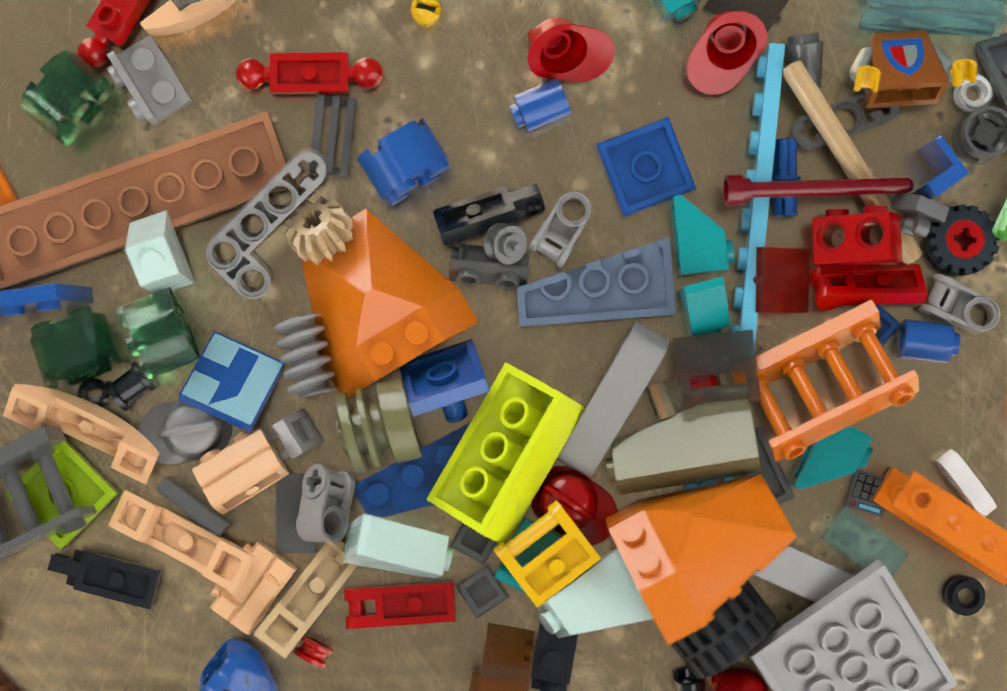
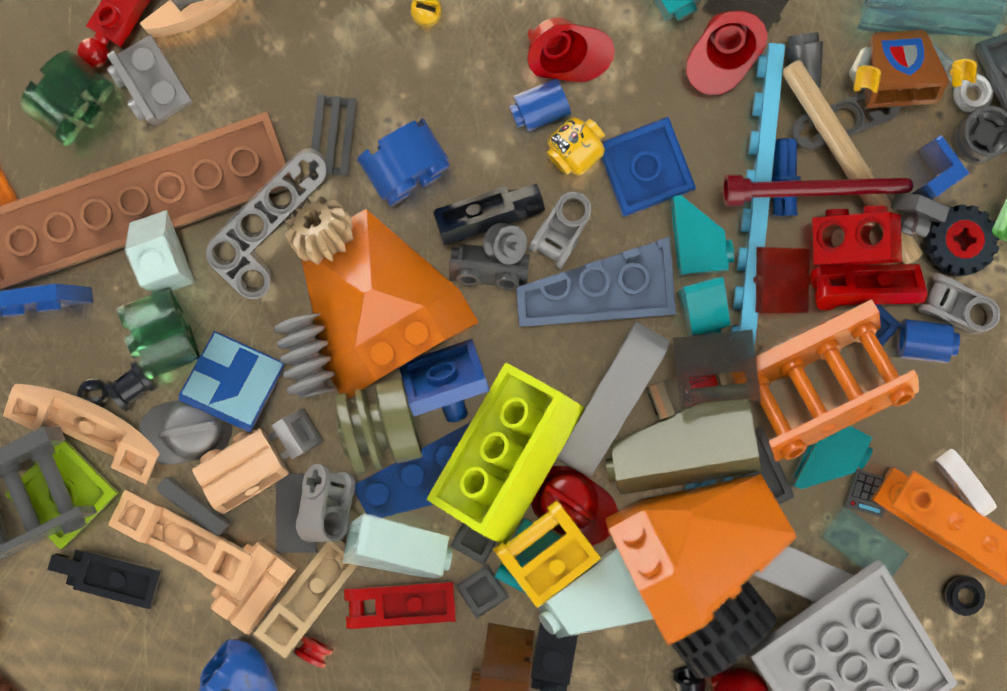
clear green brick [29,306,122,388] -> none
red plate [235,52,383,95] -> none
none -> yellow head [546,117,605,176]

